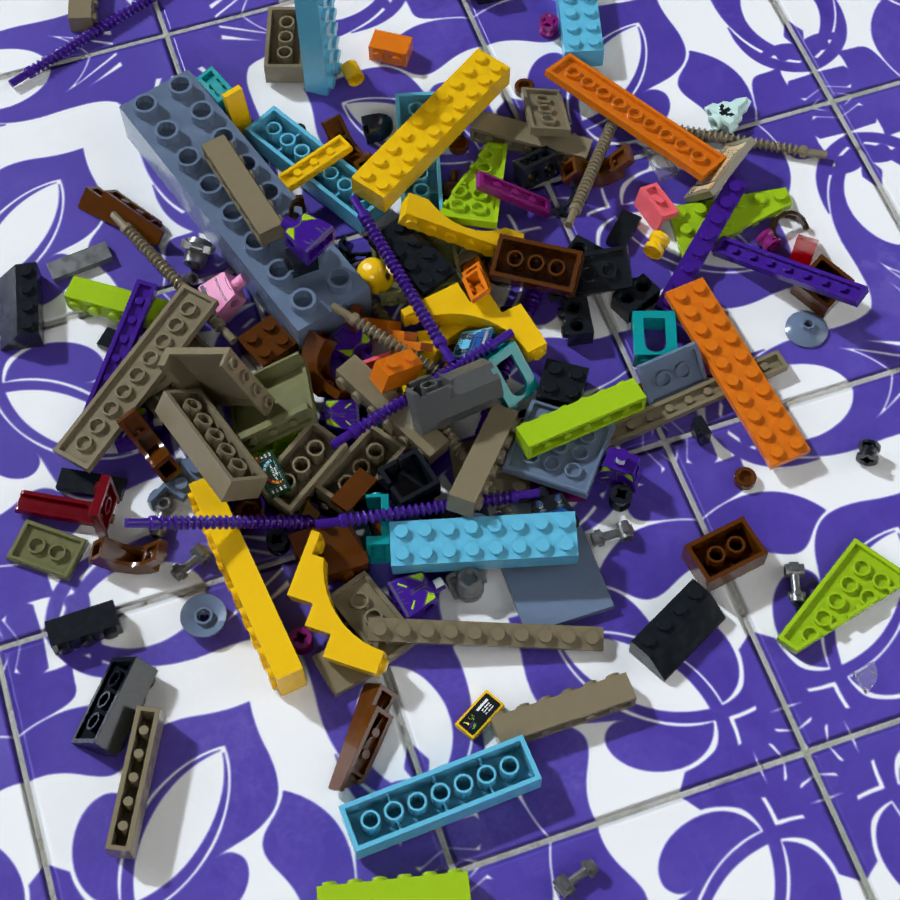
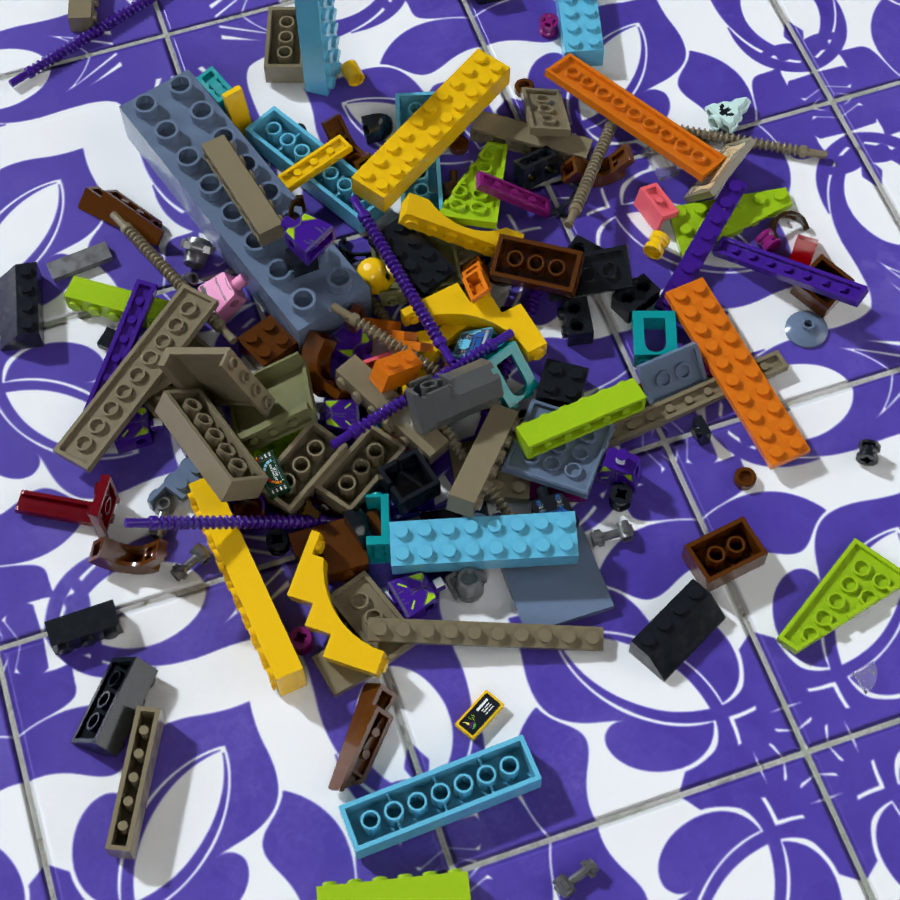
olive tile [6,519,89,582] -> none
black tile [56,467,128,501] -> none
reddish brown arch [116,407,183,484] -> none
sand blue dish [180,594,227,638] -> none
dark purple hose [315,489,540,529] -> none
reddish brown tile [330,467,378,512] -> none
orange brick [368,29,413,68] -> none
dark tan brick [490,672,637,744] -> none
black tile [606,210,642,247] -> none
flat silver bar [784,562,806,605] -> none

